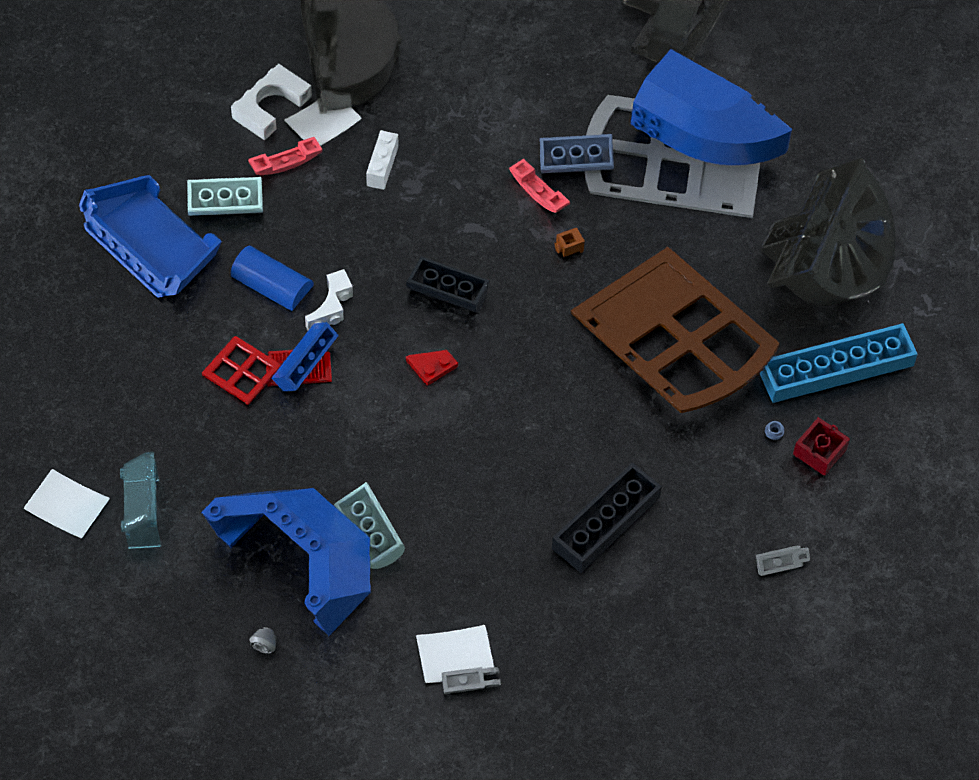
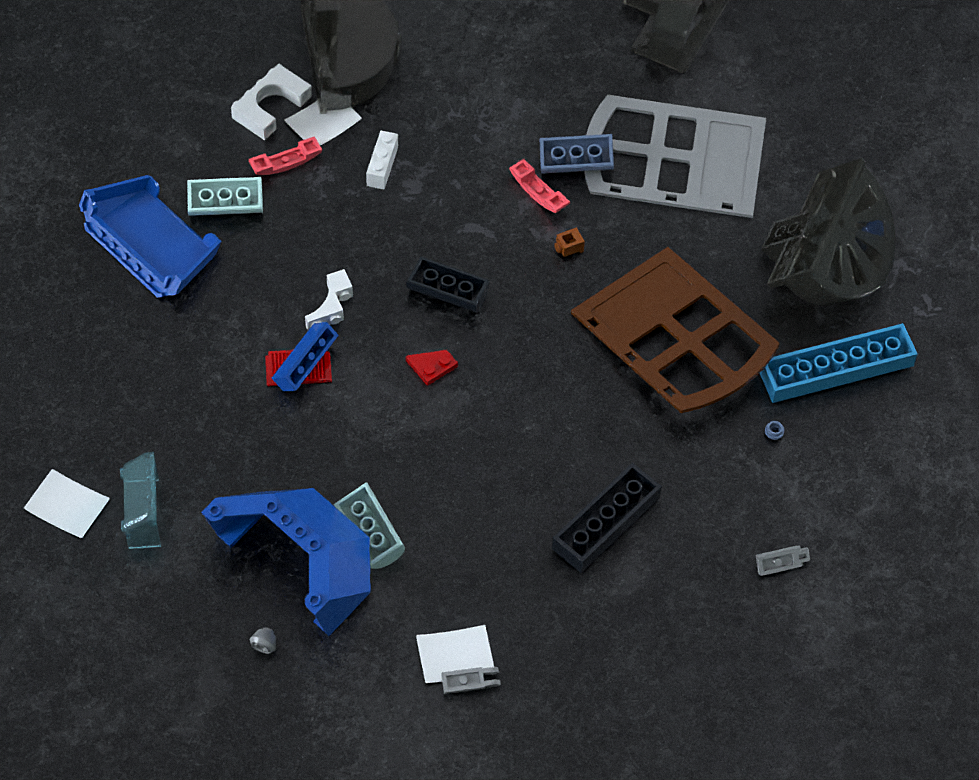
red window [202,336,282,405] -> none
blue brick [231,246,314,311] -> none
blue windscreen [631,49,792,165] -> none
dark red brick [793,417,850,476] -> none

